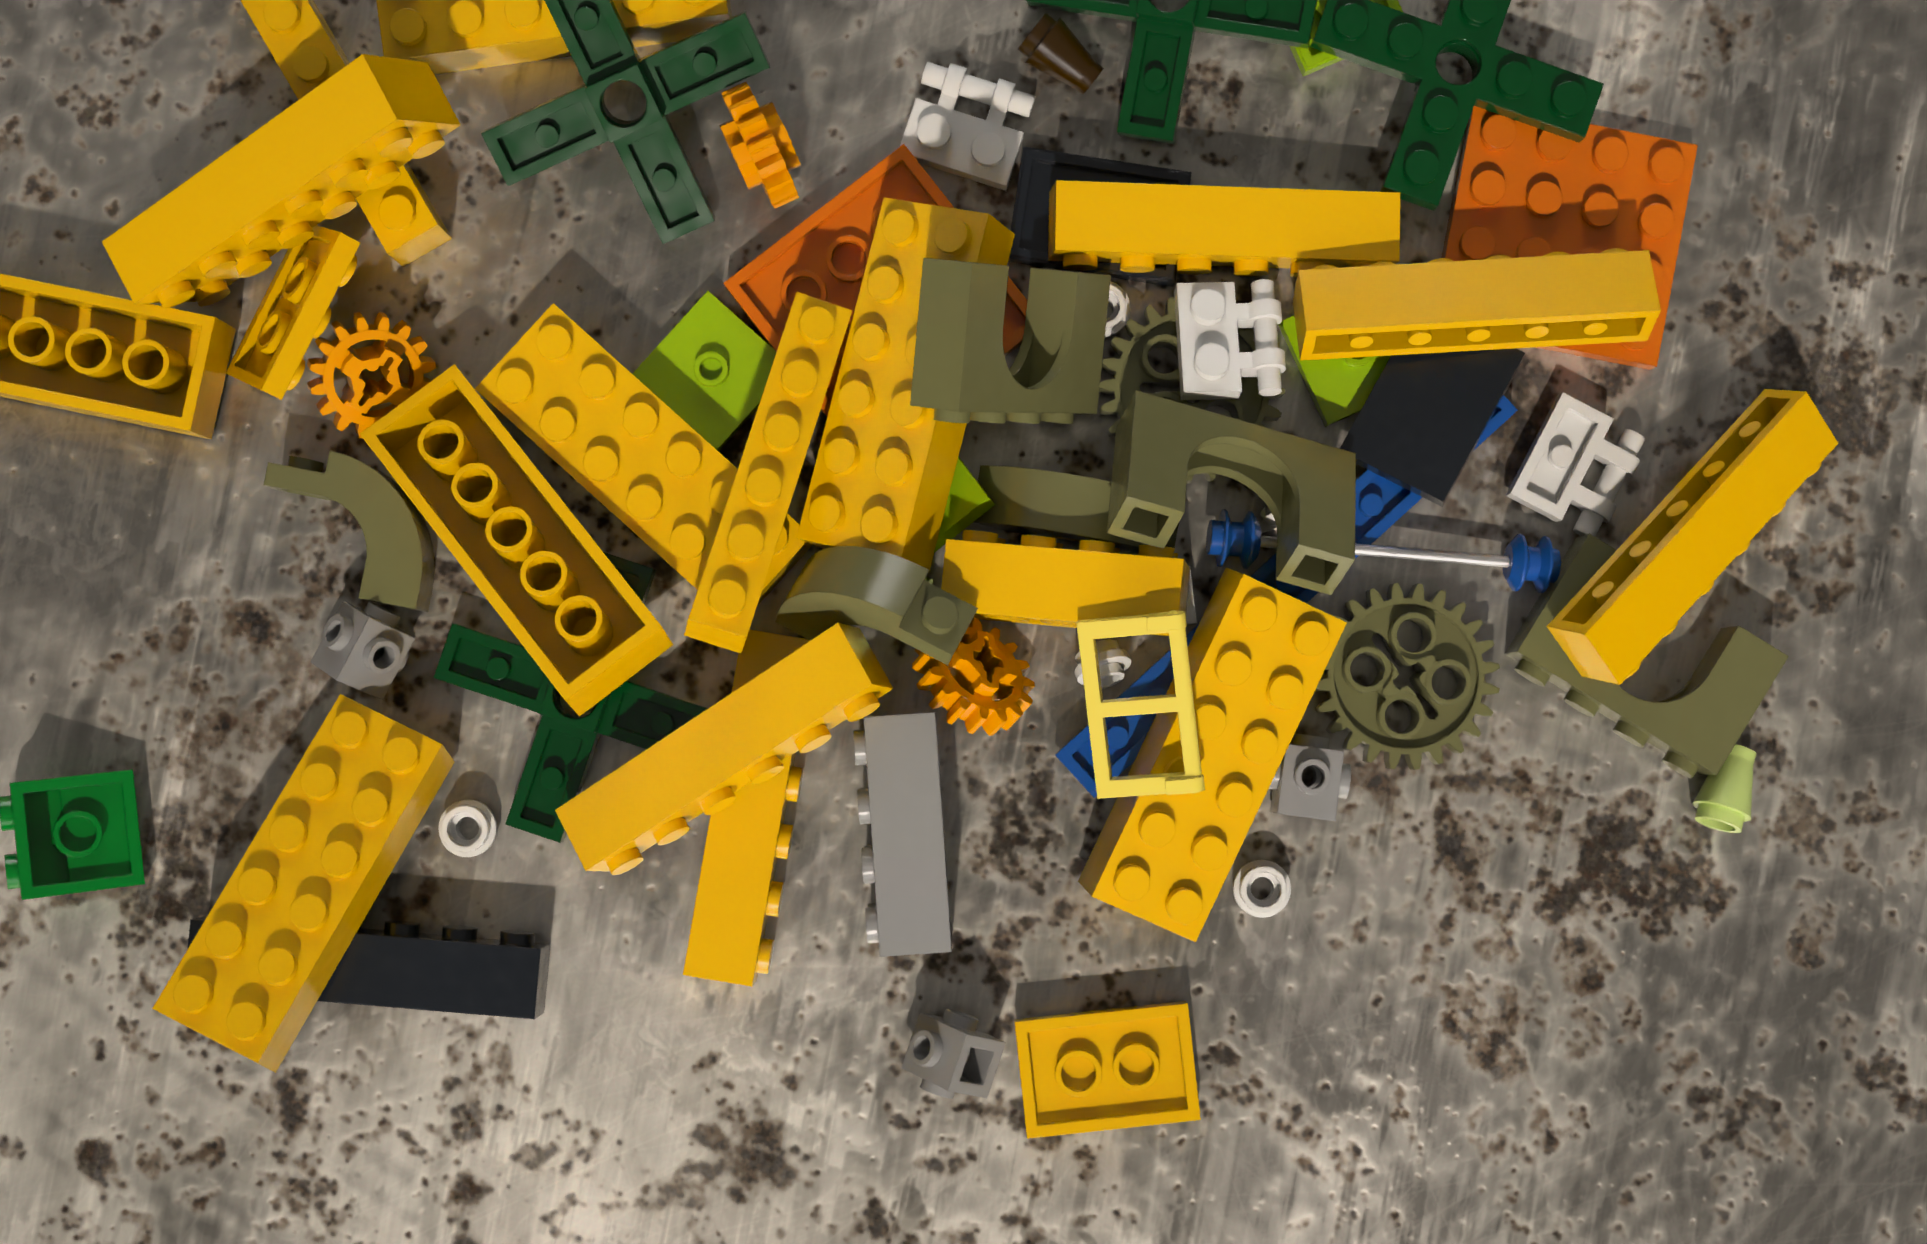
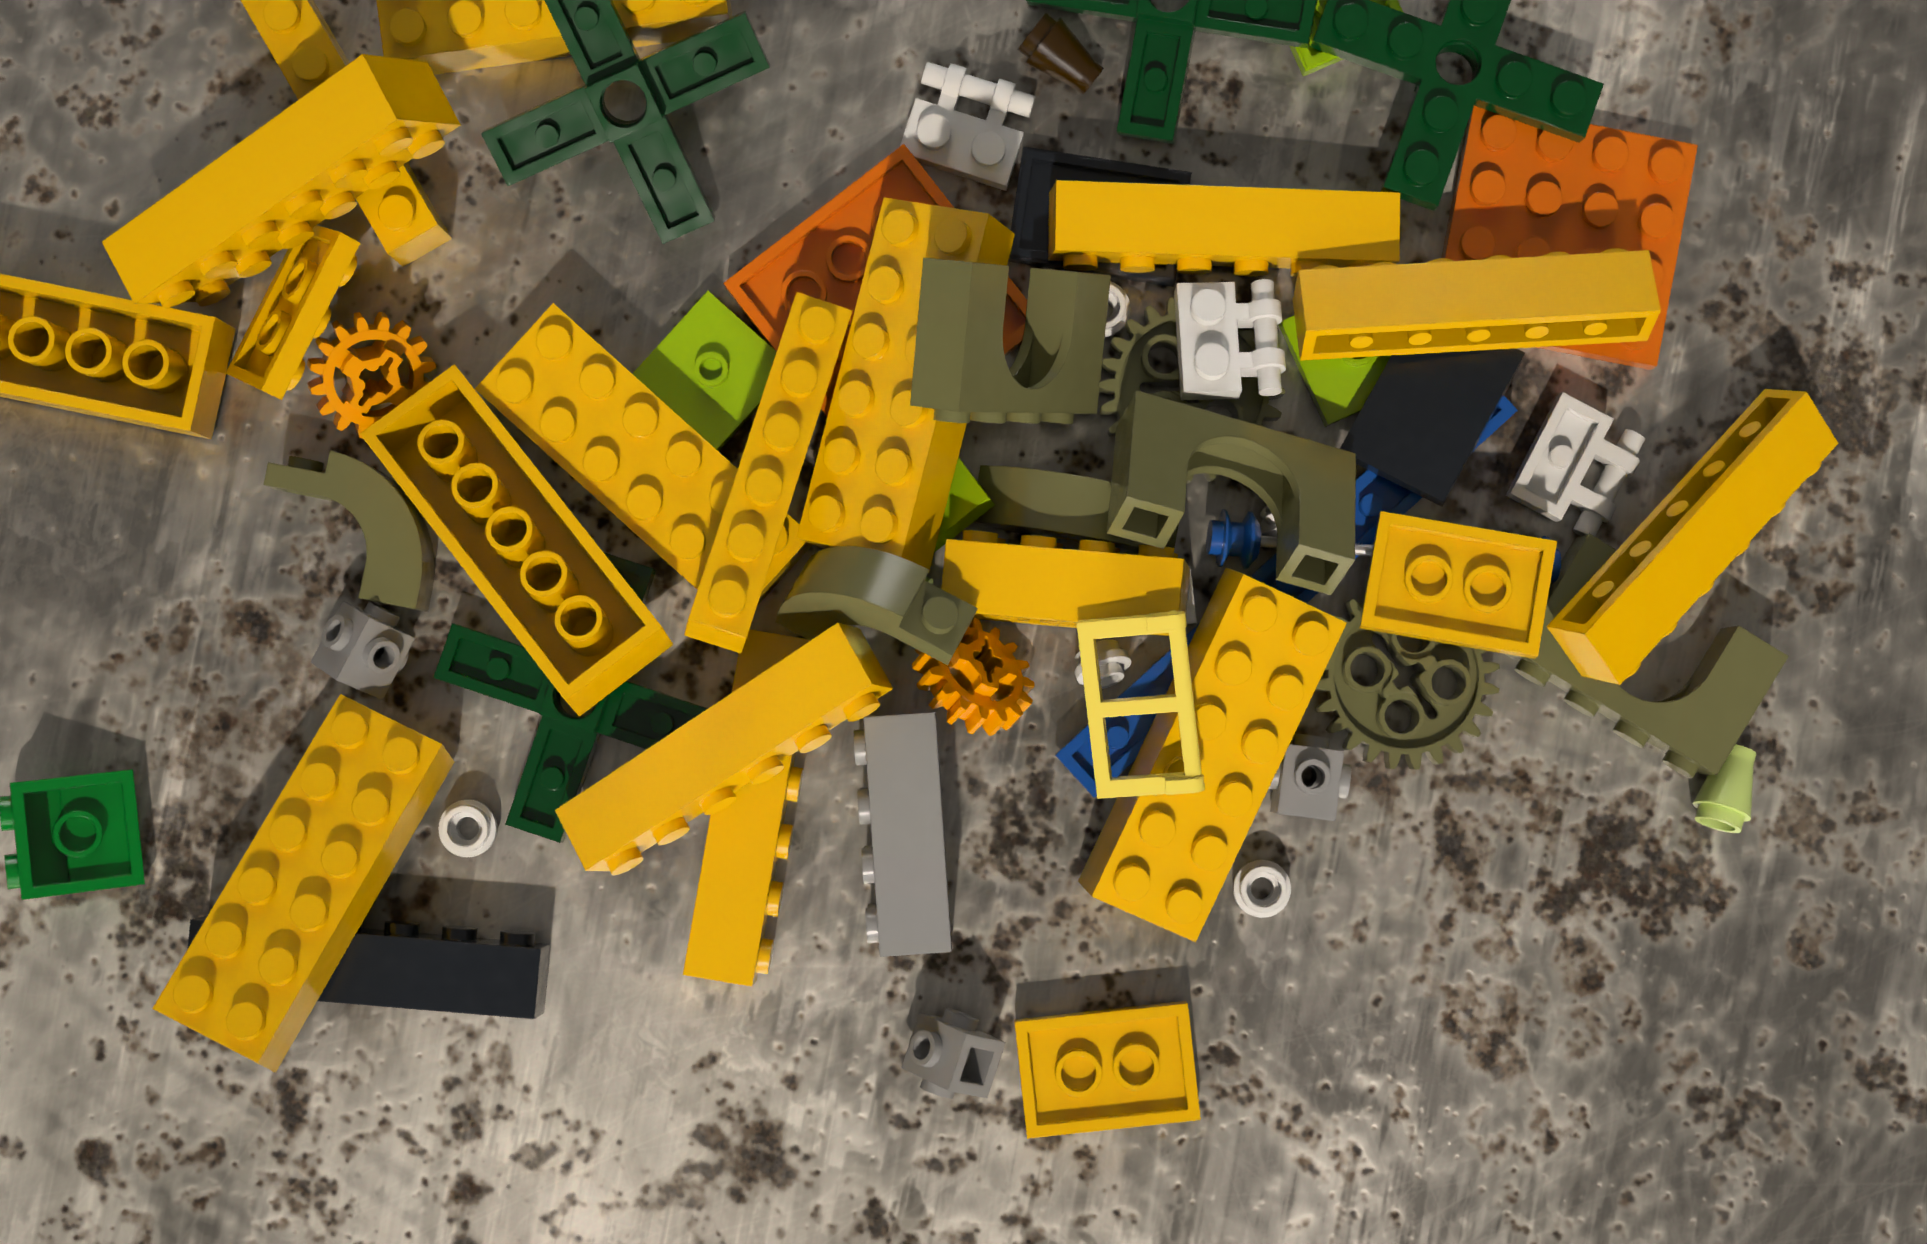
light orange gear [719,82,801,209] -> none
none -> yellow plate [1359,511,1557,659]

